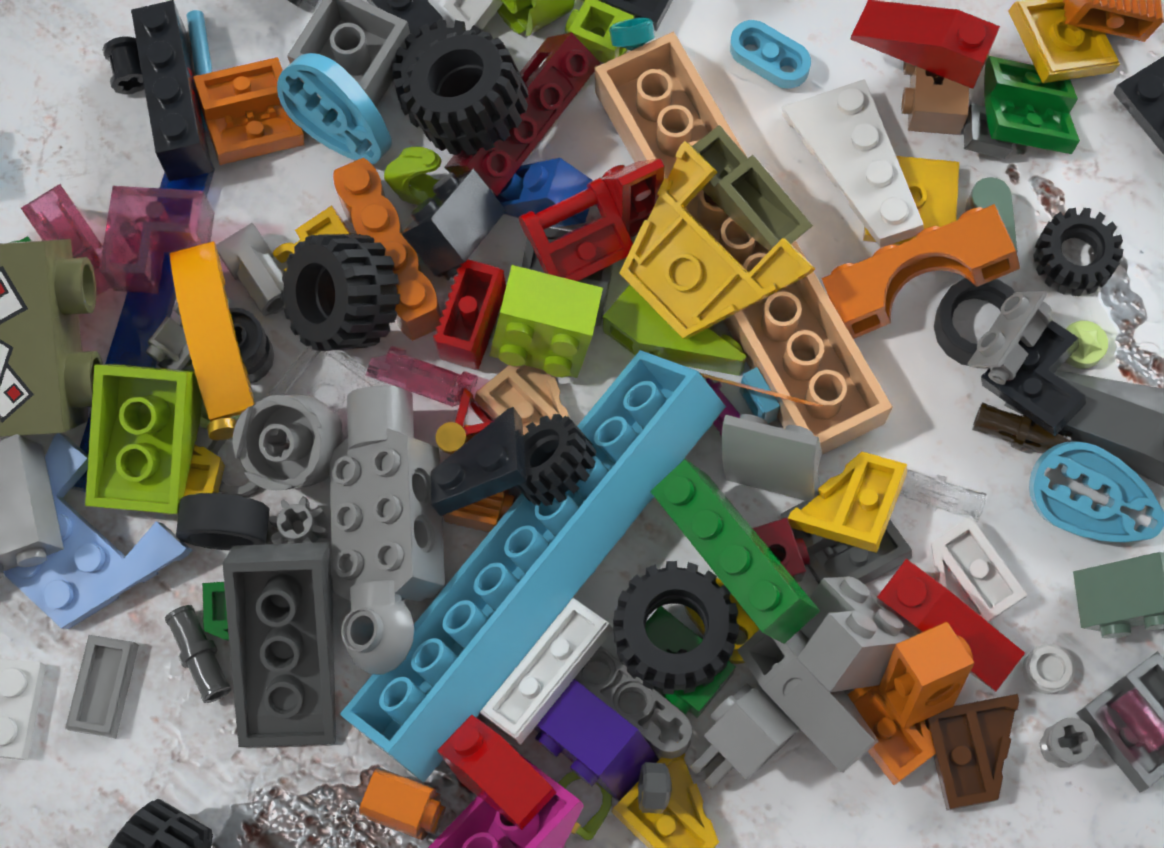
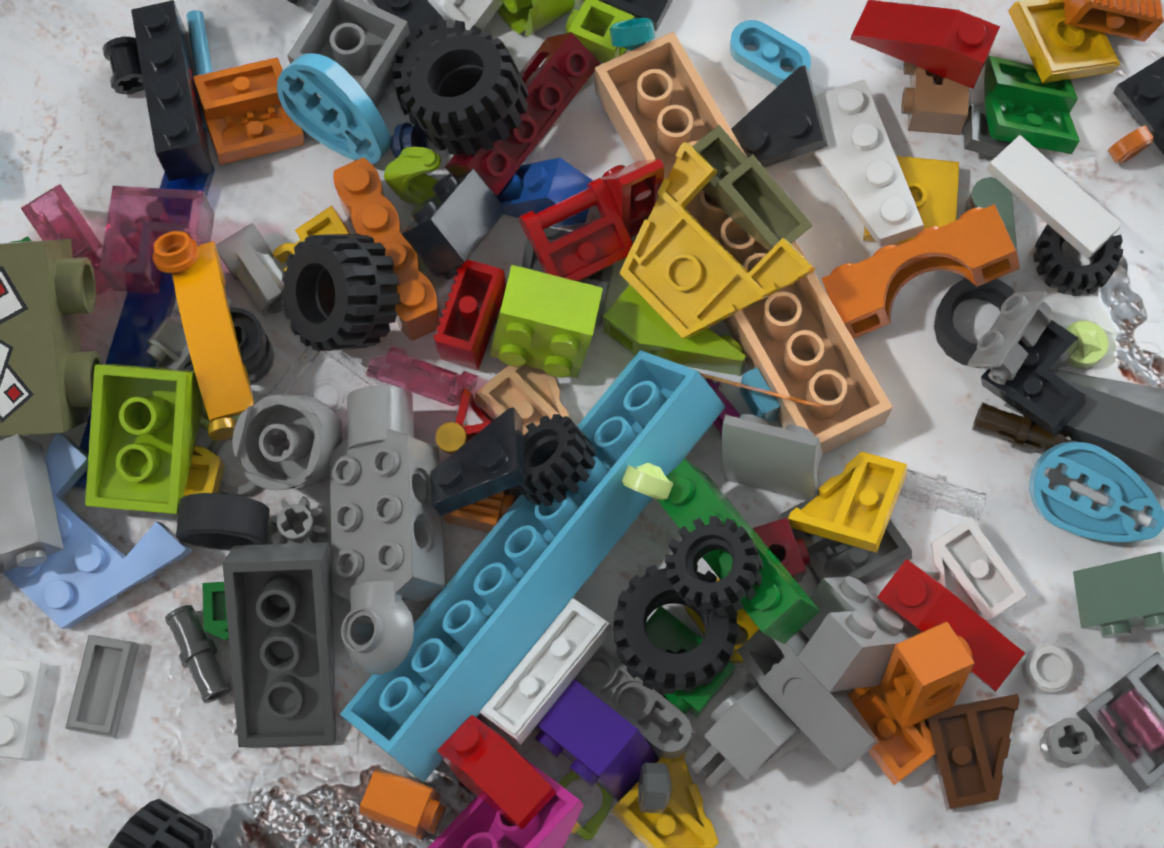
none -> orange plate [153,231,200,273]
none -> dark blue plate [390,123,429,158]
none -> yellowish green tile [622,463,673,501]
none -> black tyre [665,516,763,616]
none -> black wing [731,65,828,168]
none -> white tile [986,135,1122,259]
none -> orange tile [1107,125,1155,165]

